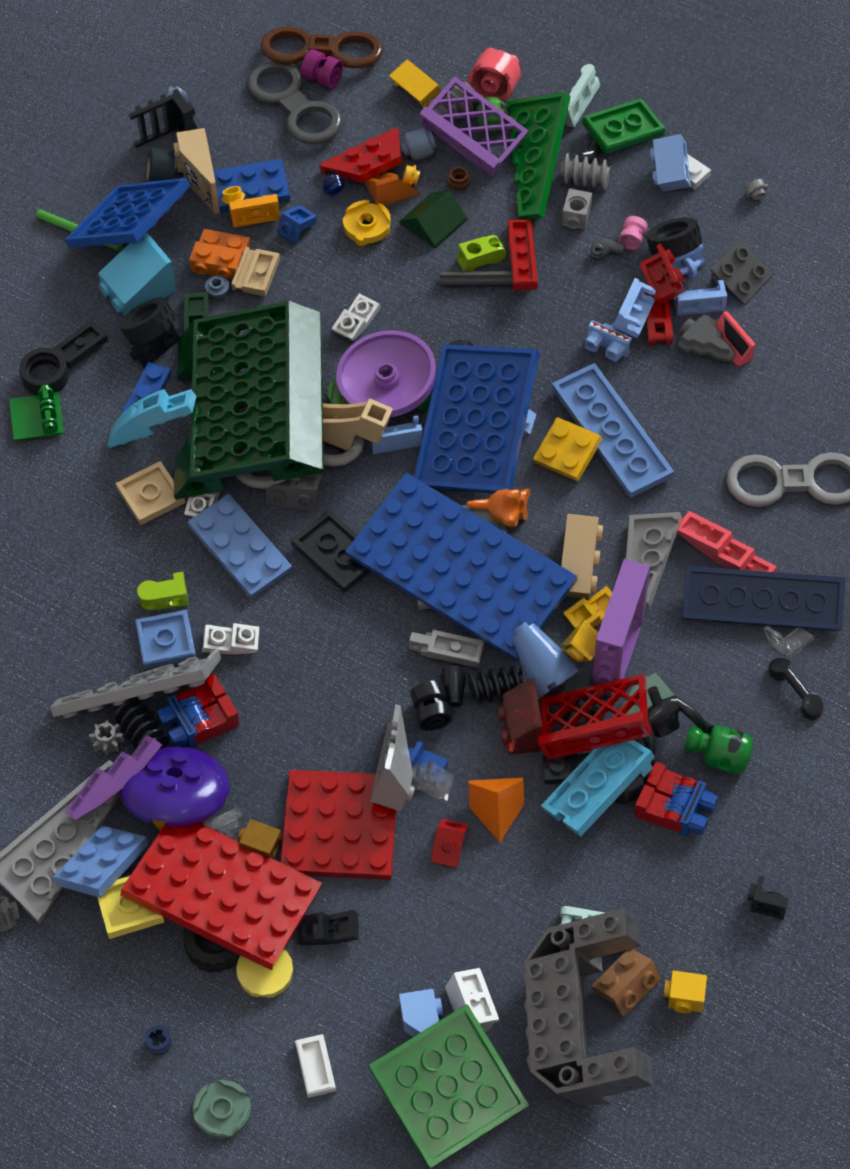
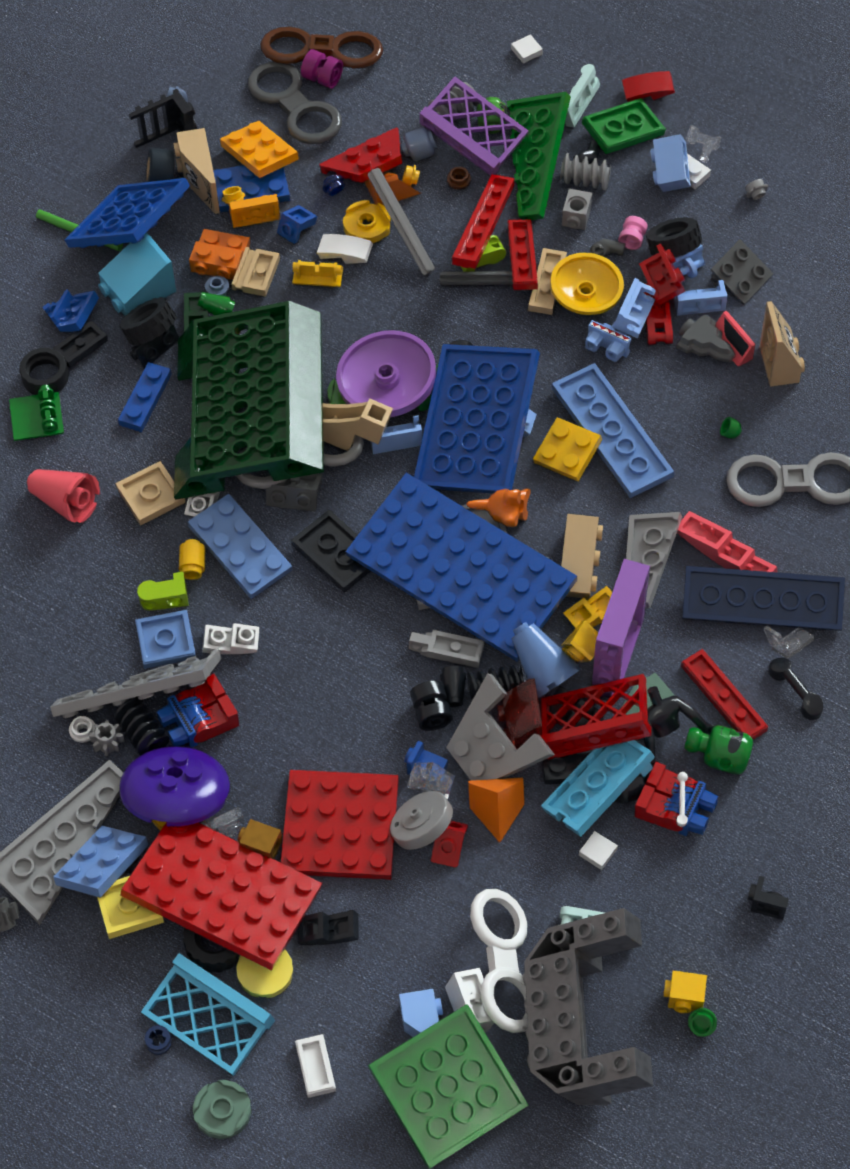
medium lavender slope [65,735,162,820] -> none
medium azure slope [107,389,196,448] -> none
white slope [332,293,381,341] -> none
light grey wedge [370,704,415,811] -> none
yellow hinge [389,59,441,108] -> none
dark green slope [399,190,467,248] -> none
coral brick [468,48,521,101] -> none
medium nougat bracket [591,949,661,1016] -> none
none -> coral cone [27,469,100,523]
none -> blue slope [42,289,99,332]
none -> white plate [69,716,95,743]
none -> medium azure fence [141,953,275,1076]
none -> yellow brick [179,539,205,580]
none -> green cone [197,292,235,316]
none -> light orange plate [220,121,299,178]
none -> yellow hinge [292,260,343,287]
none -> white slope [317,234,373,264]
none -> light grey axle [368,168,435,275]
none -> light grey wheel [390,791,453,850]
none -> light grey wing [446,673,555,781]
none -> red plate [452,174,515,269]
none -> white bar [470,889,528,1033]
none -> white tile [511,34,543,64]
none -> tan plate [528,248,567,315]
none -> yellow dish [550,253,624,315]
none -> white tile [579,831,618,870]
none -> red slope [622,71,675,102]
none -> white hinge [676,772,688,827]
none -> red tile [681,649,768,740]
none -> clear piece [686,125,722,163]
none -> green plate [688,1008,717,1037]
none -> green hinge [720,417,742,439]
none -> tan slope [759,301,805,387]

